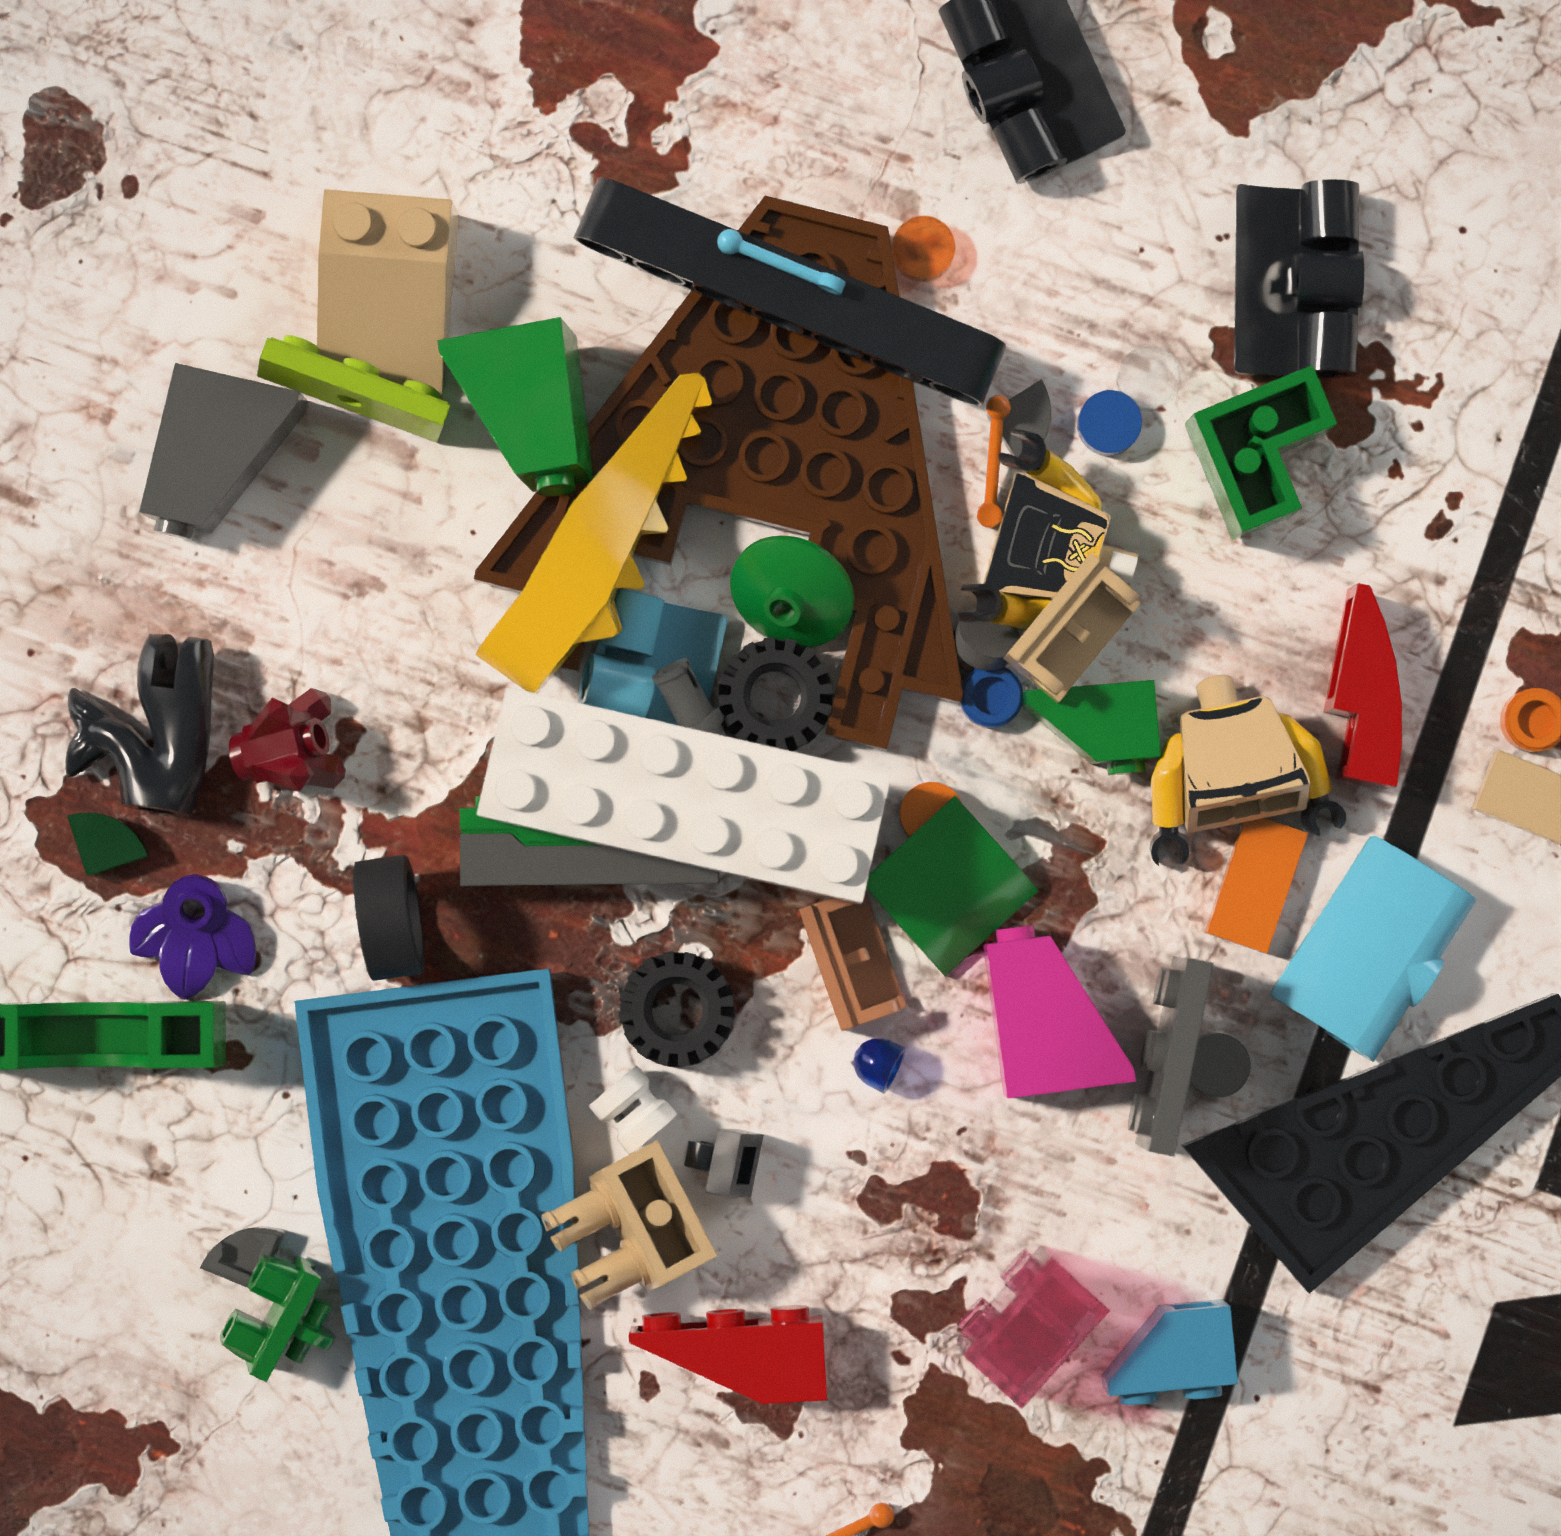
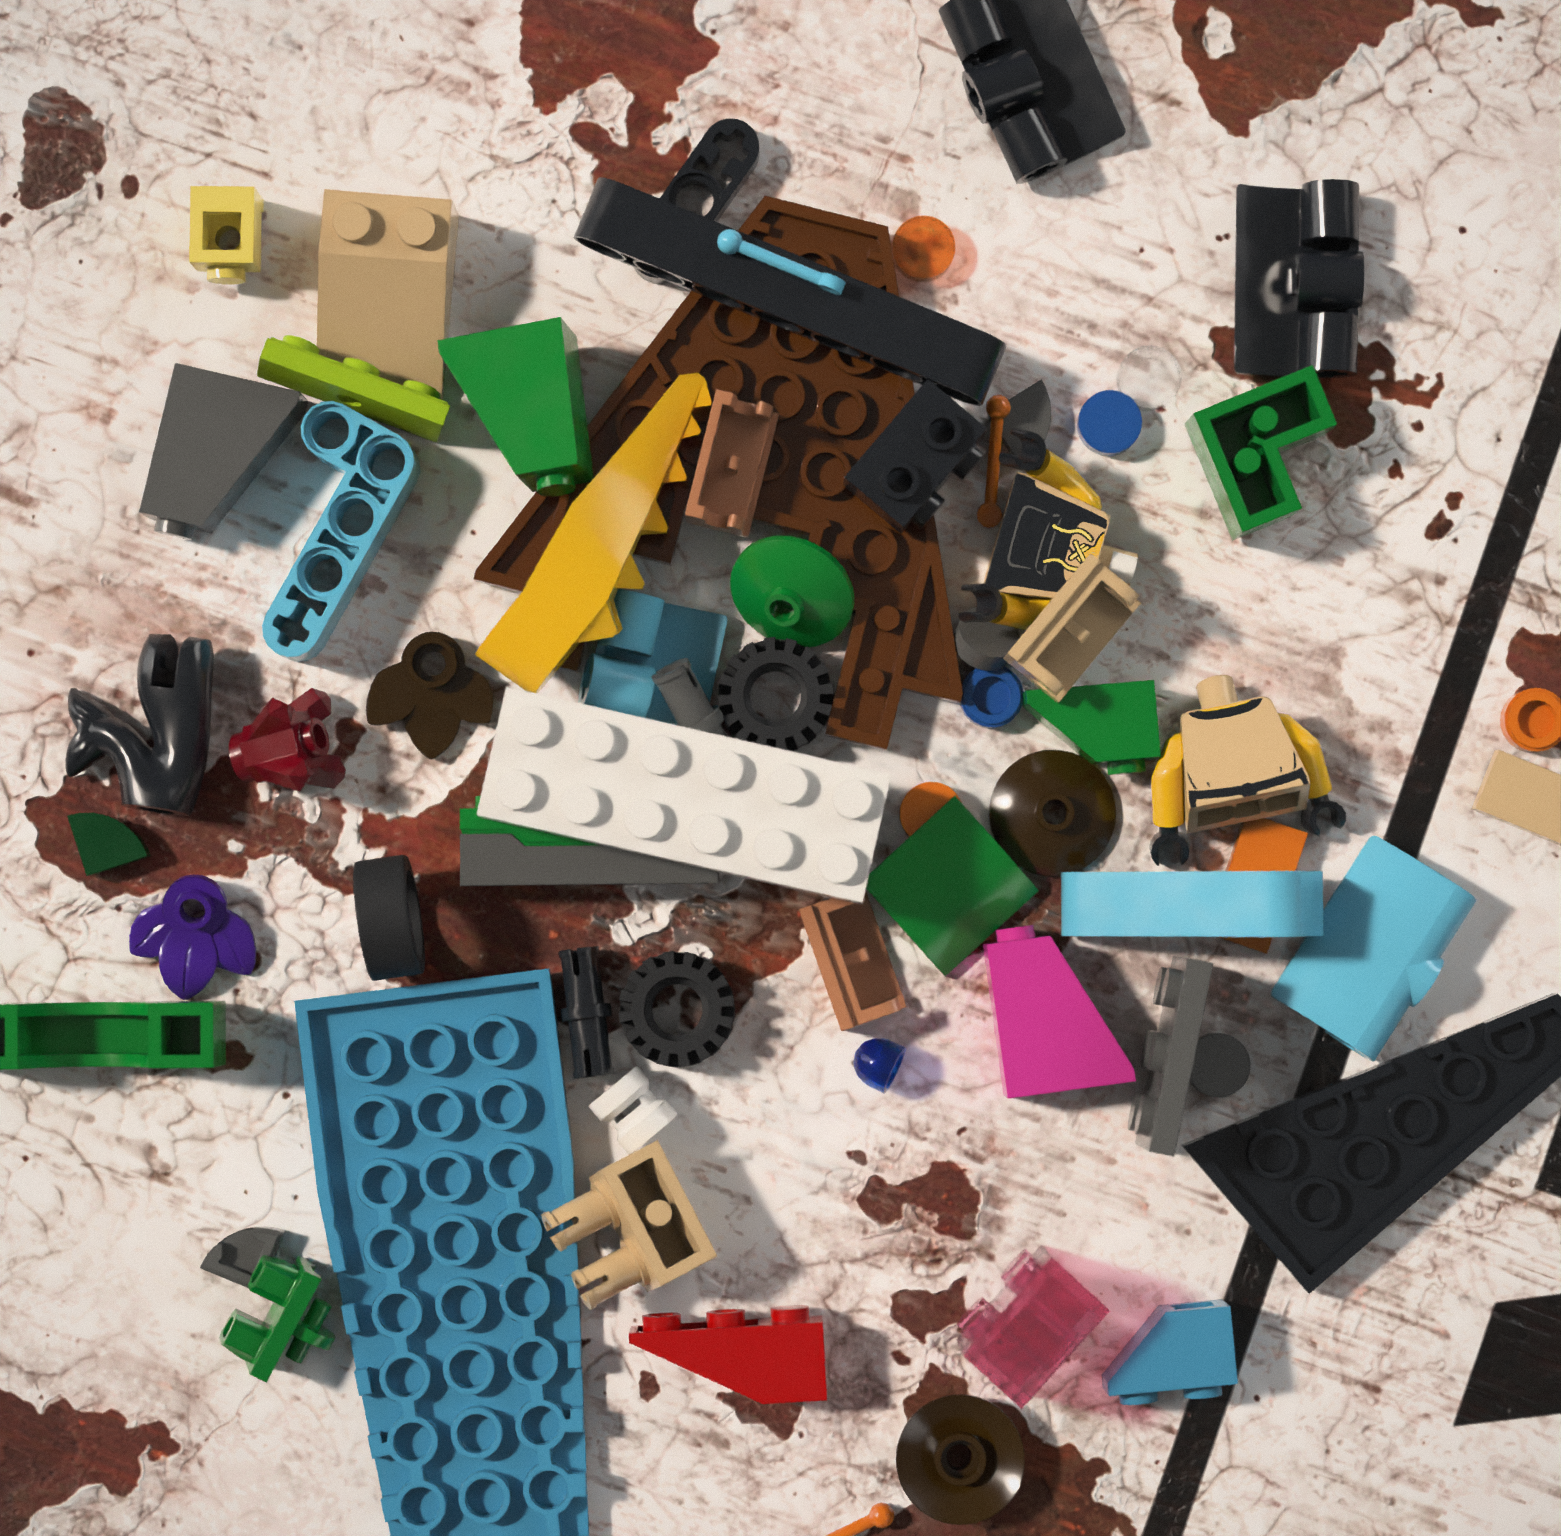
black tile [684,1128,764,1197] -> none
red slope [1323,583,1402,789] -> none
none -> light yellow brick [189,186,264,285]
none -> medium azure beam [262,401,420,662]
none -> dark brown plate [366,632,494,760]
none -> black pin [558,946,615,1079]
none -> black beam [633,118,759,284]
none -> nougat hinge [685,389,779,538]
none -> black brick [843,379,987,534]
none -> dark brown dish [896,1394,1025,1525]
none -> dark brown dish [989,750,1116,876]
none -> medium azure beam [1061,871,1324,937]

